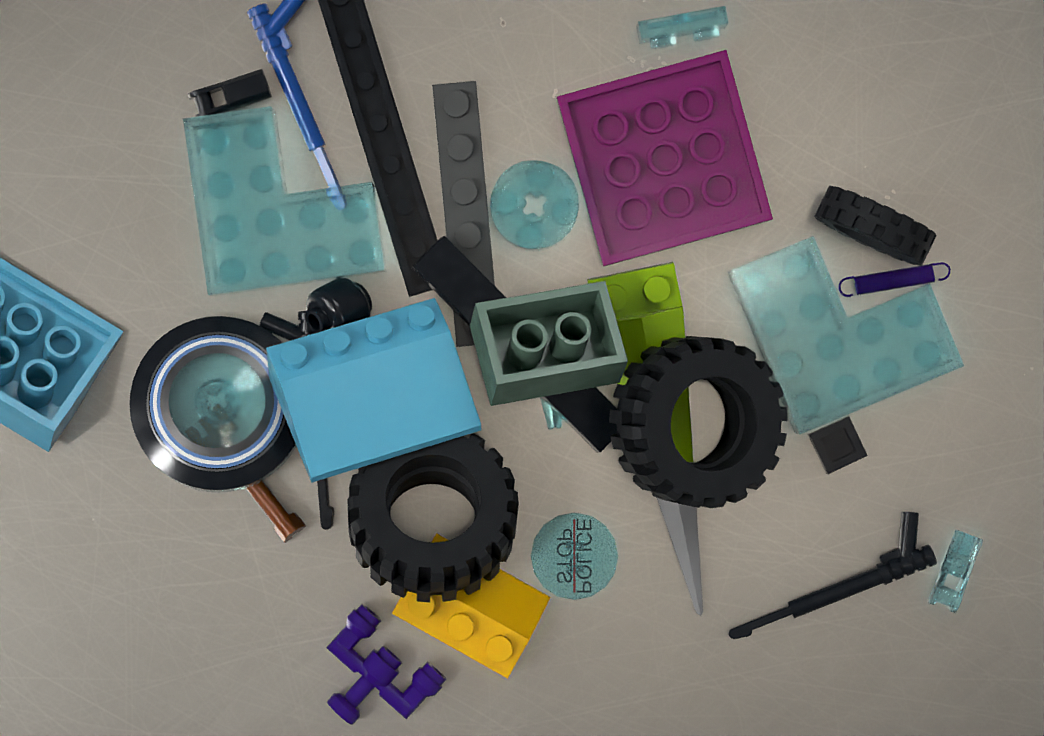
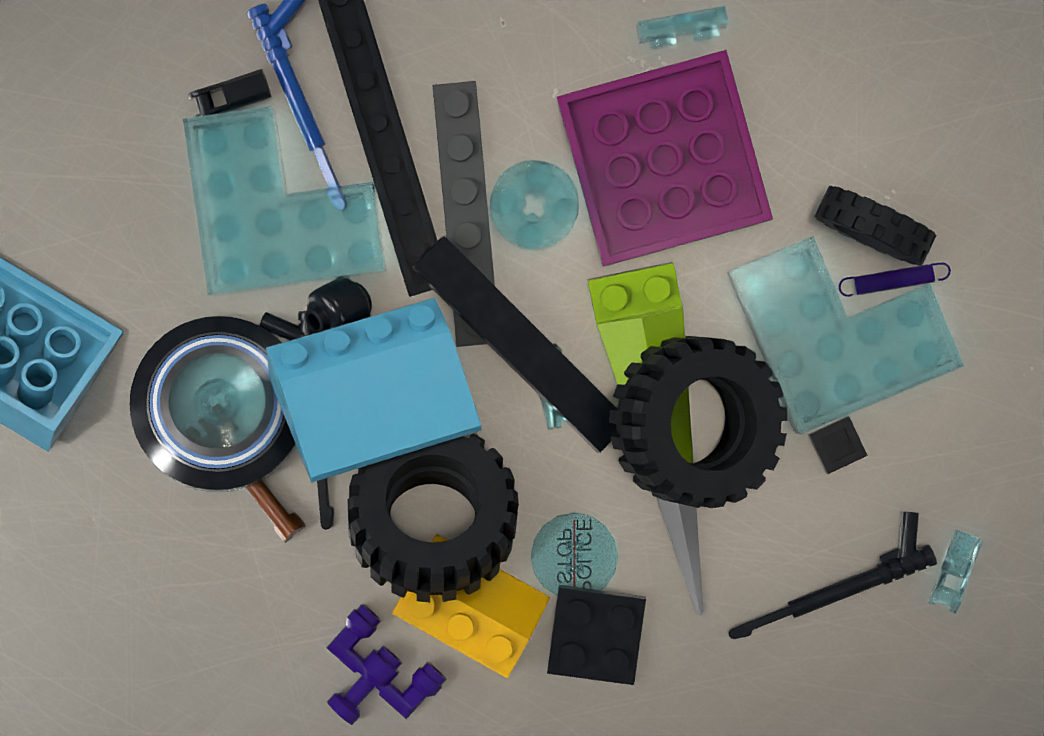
sand green brick [470,281,628,406] -> none
none -> black plate [547,585,646,685]

